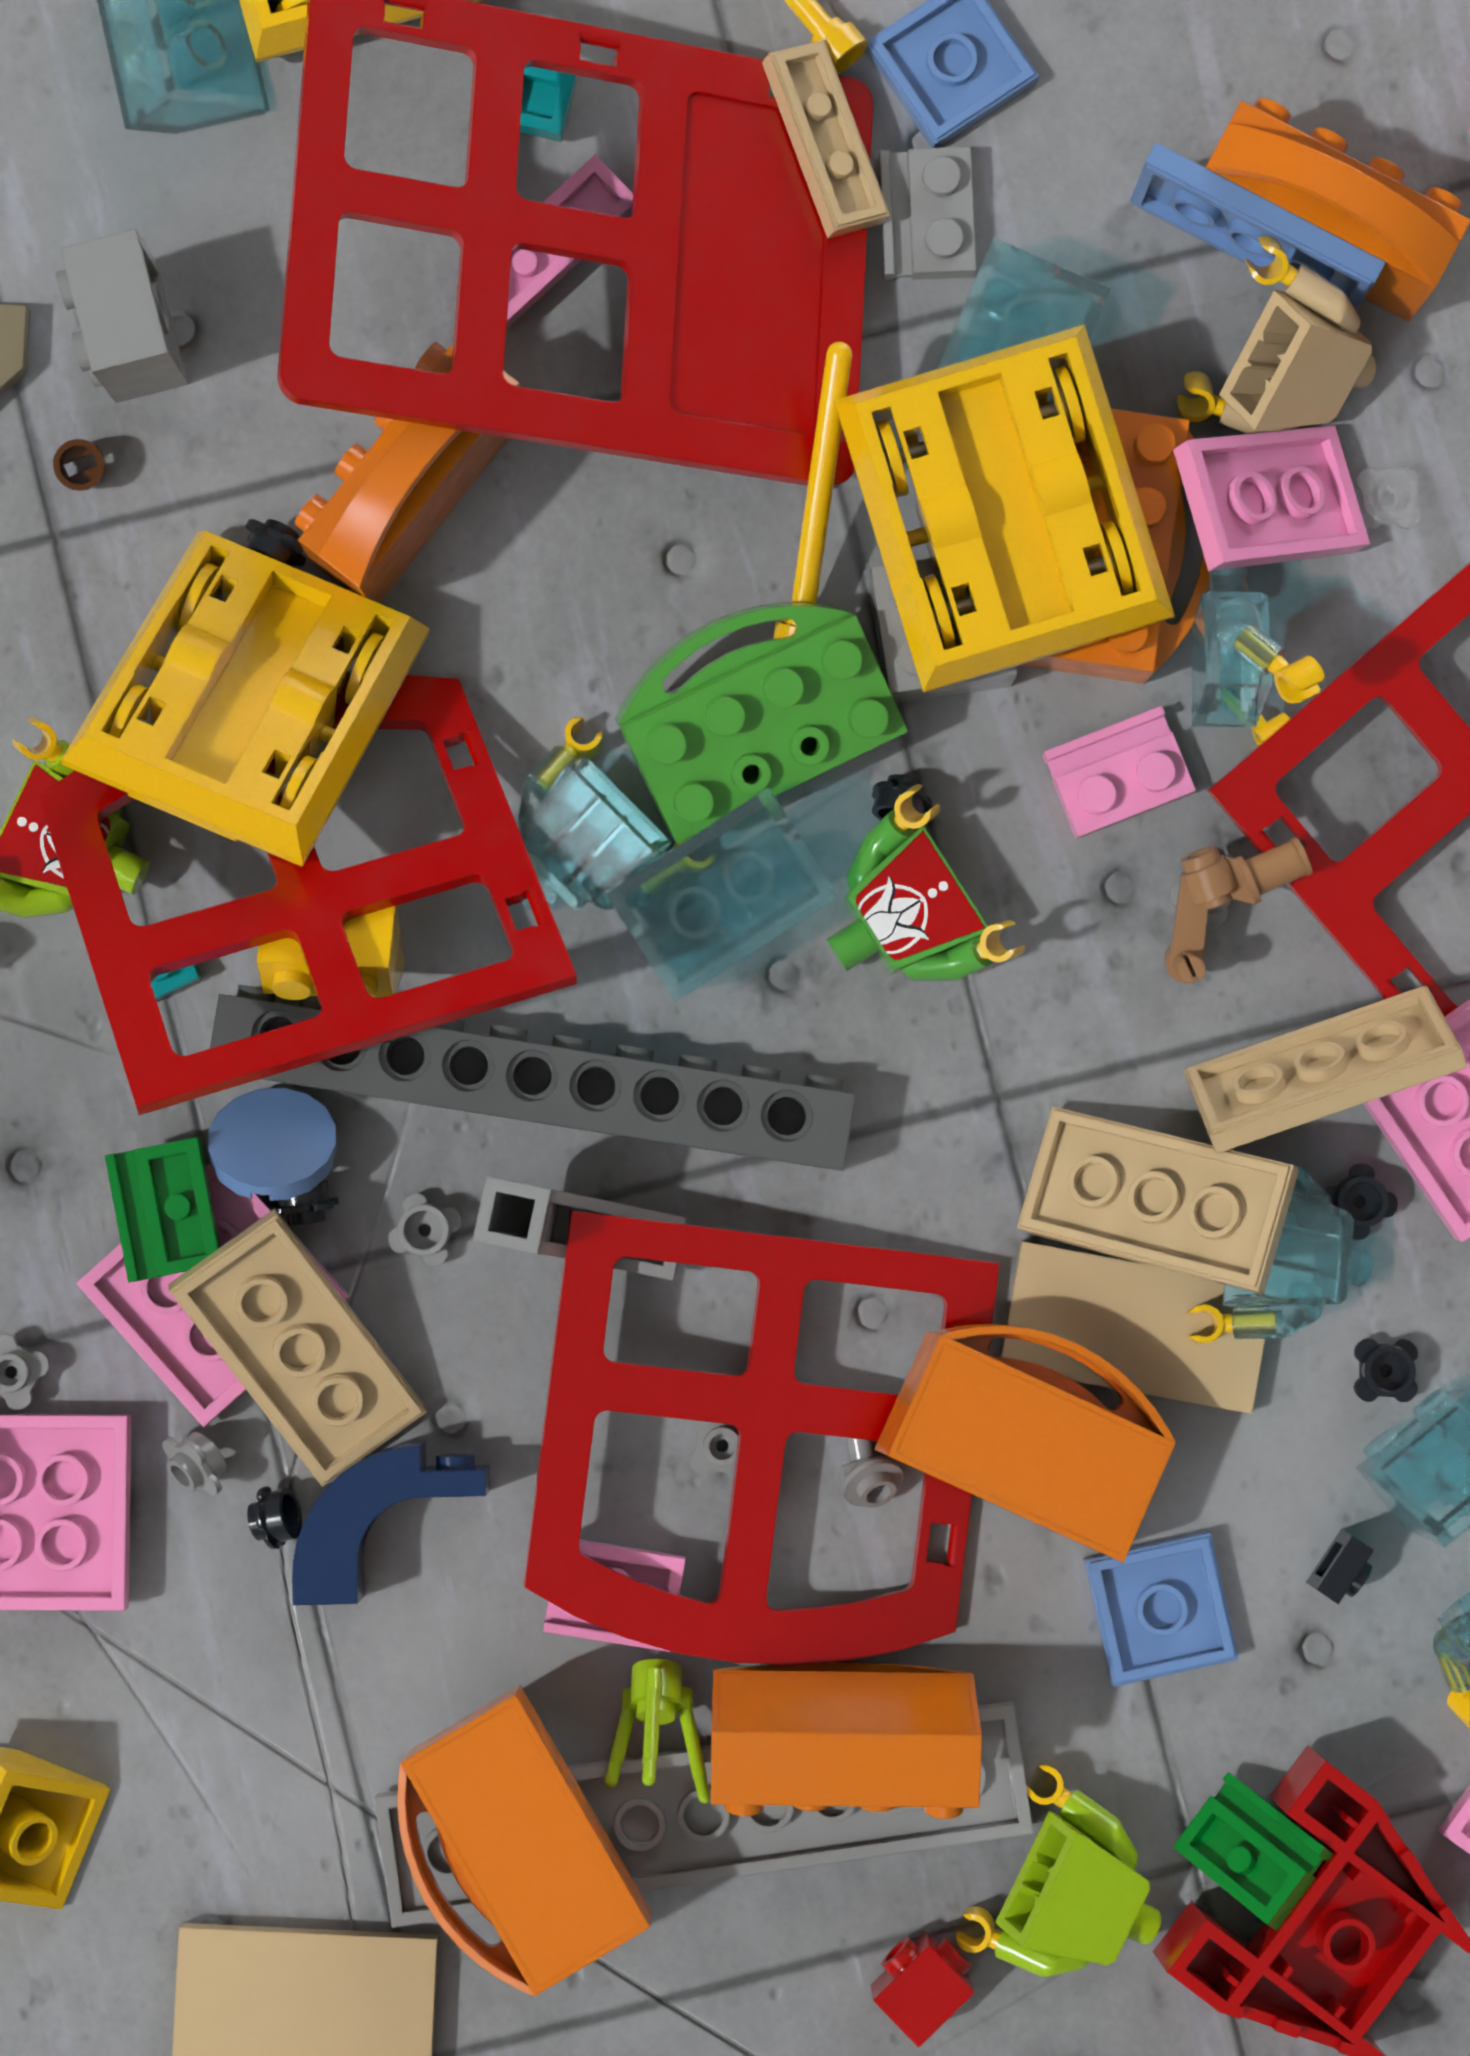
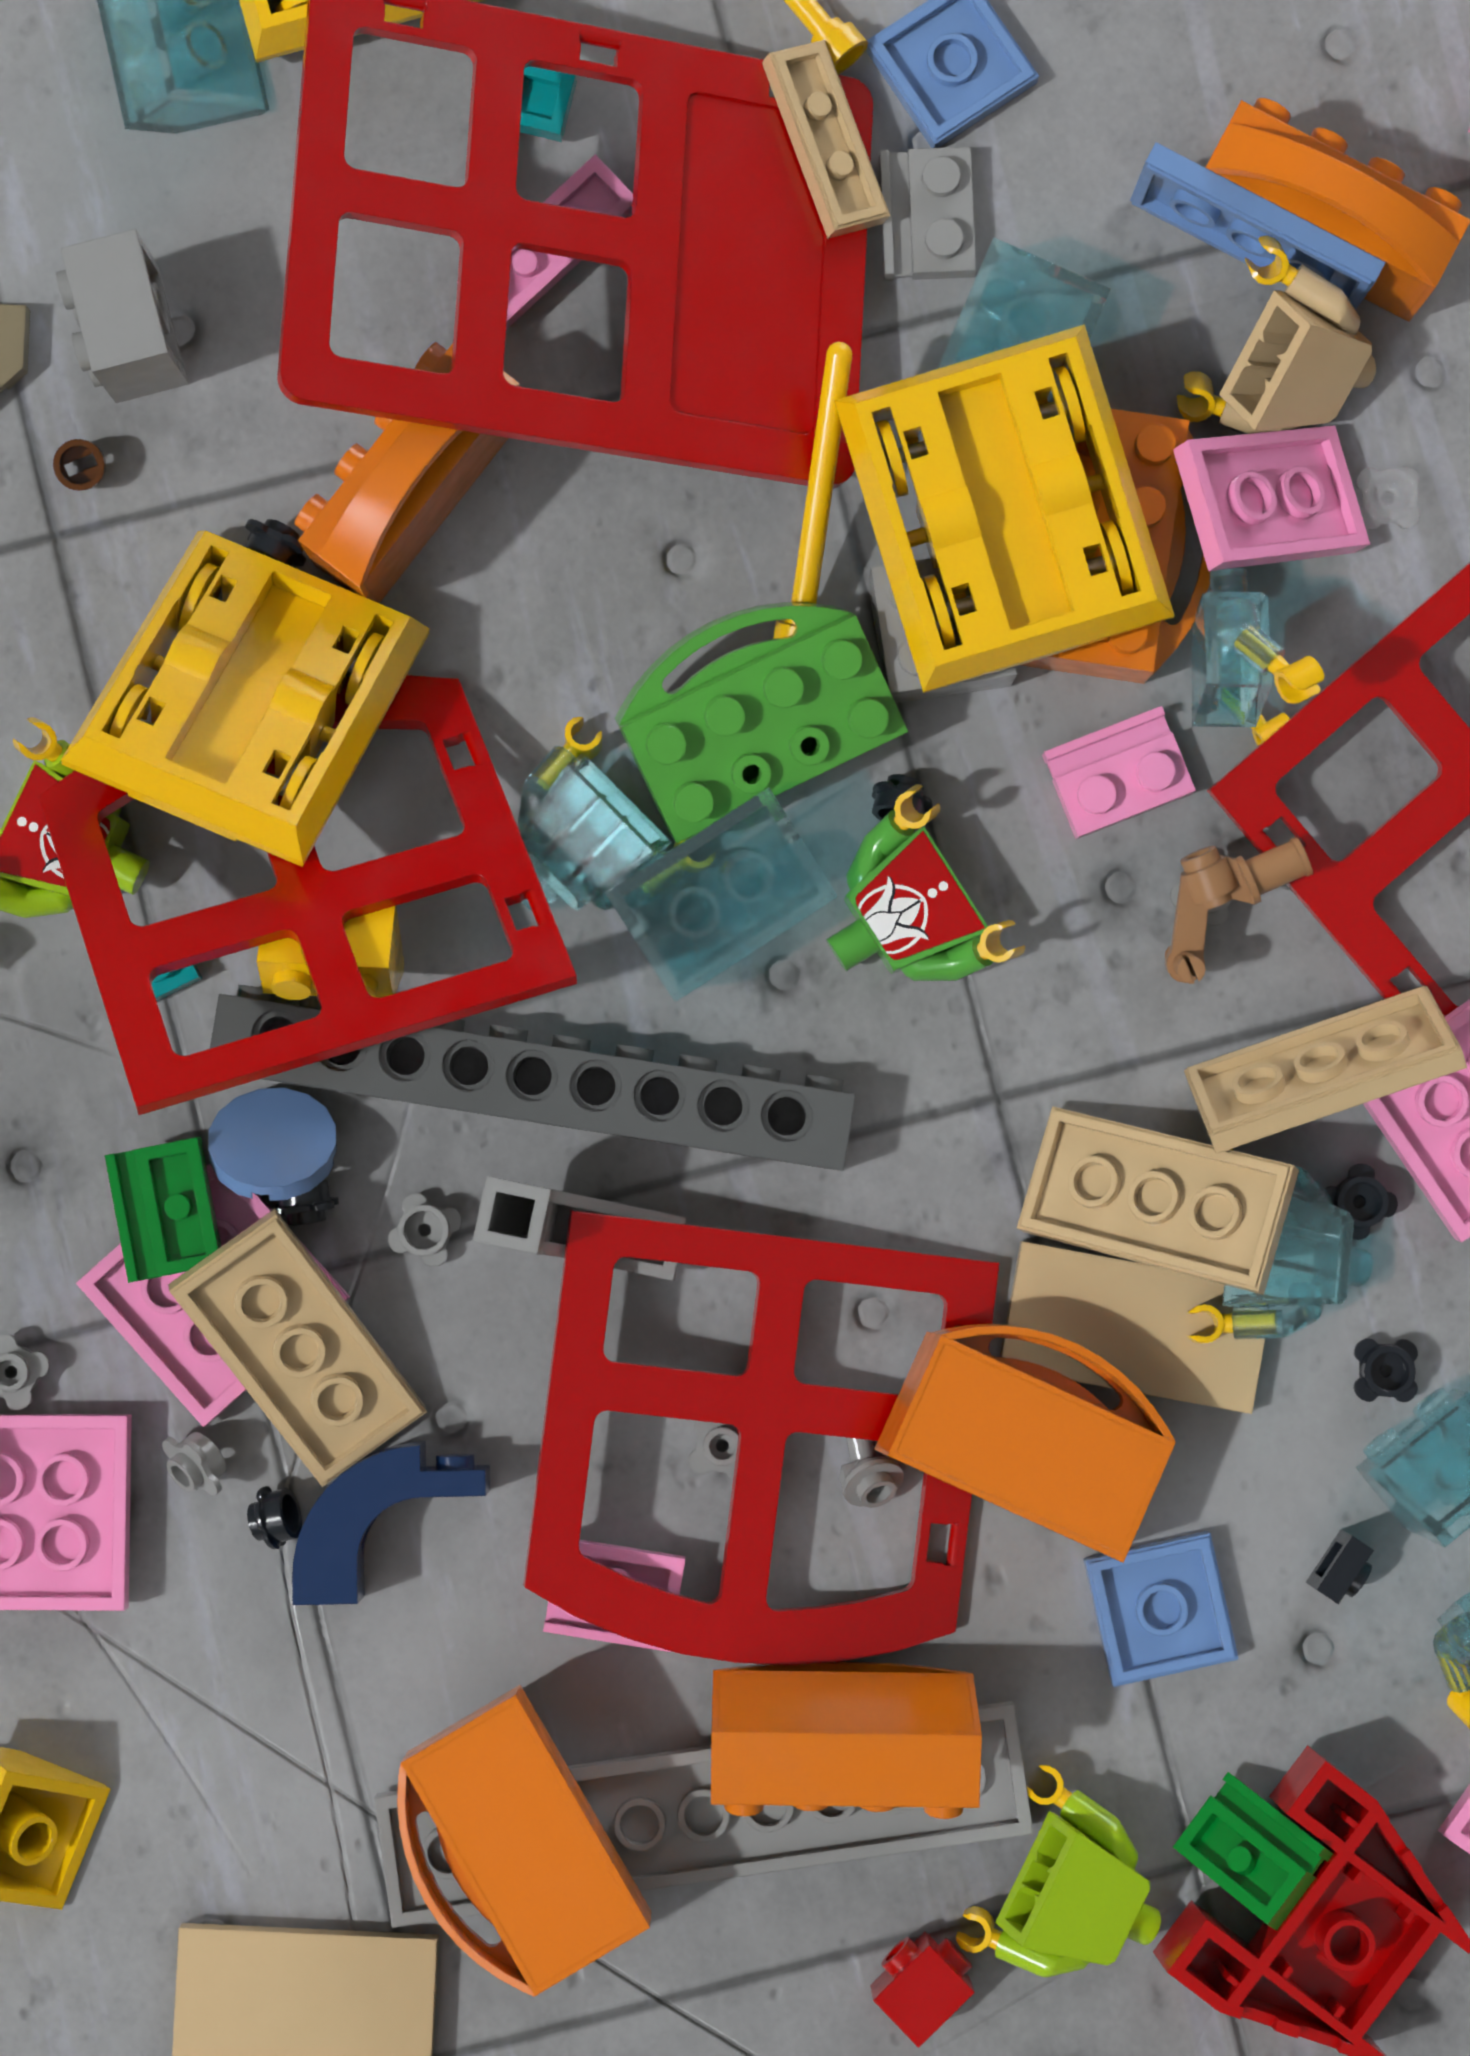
lime plant [605,1659,711,1804] -> none

